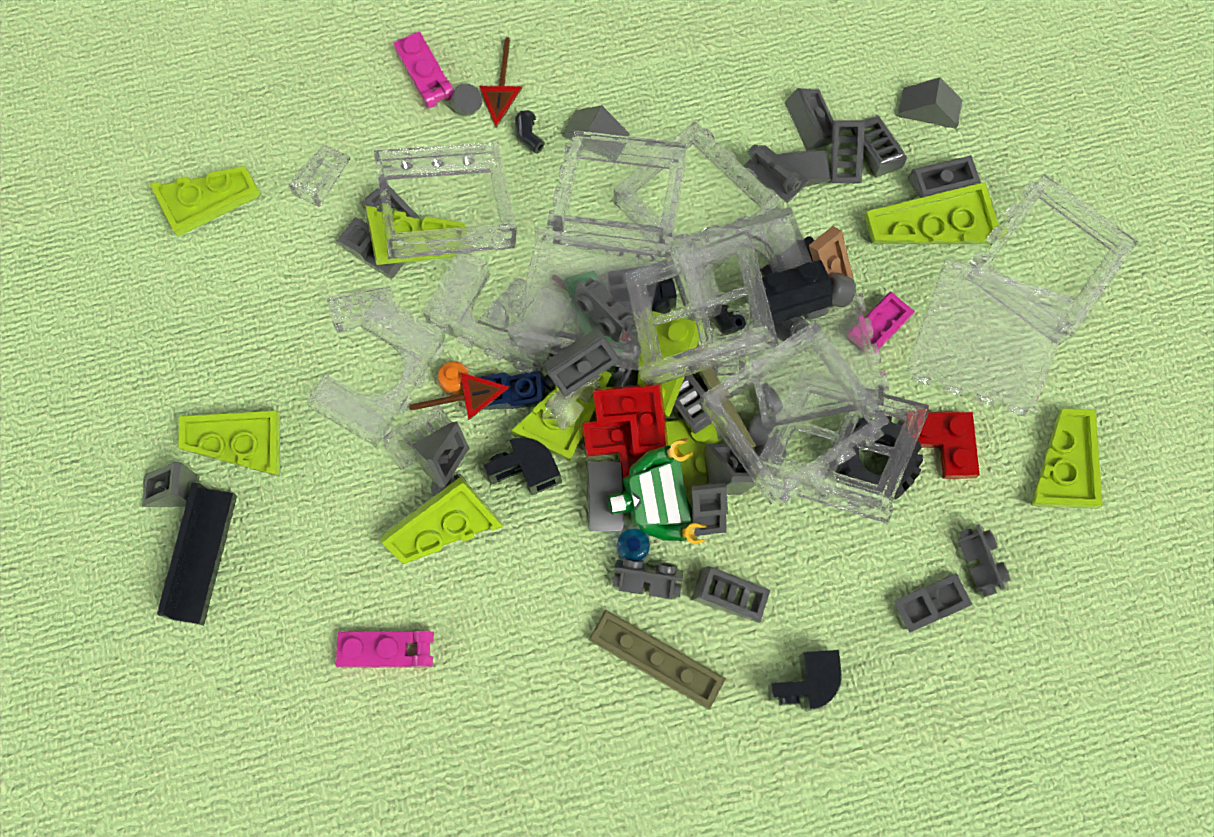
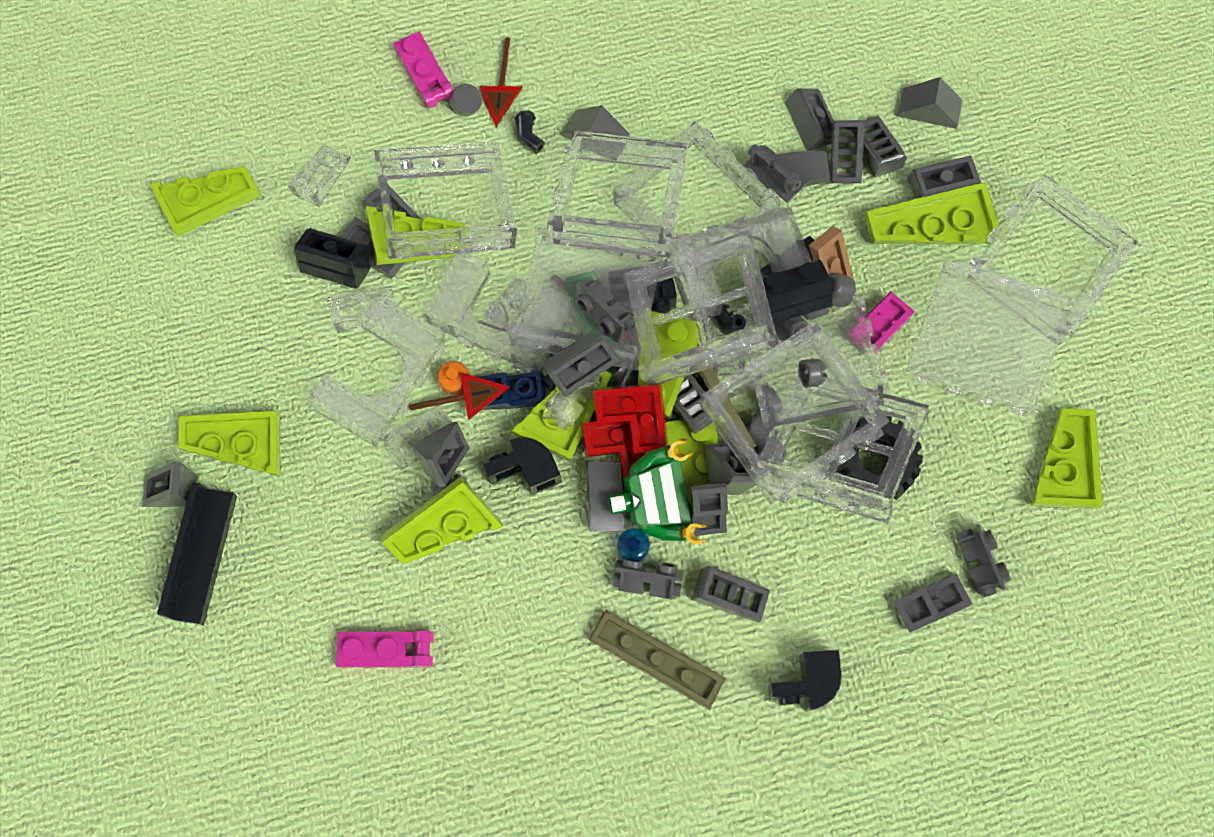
red plate [904,412,980,479] -> none
none -> black brick [294,228,371,289]
none -> dark grey hinge [798,358,827,388]

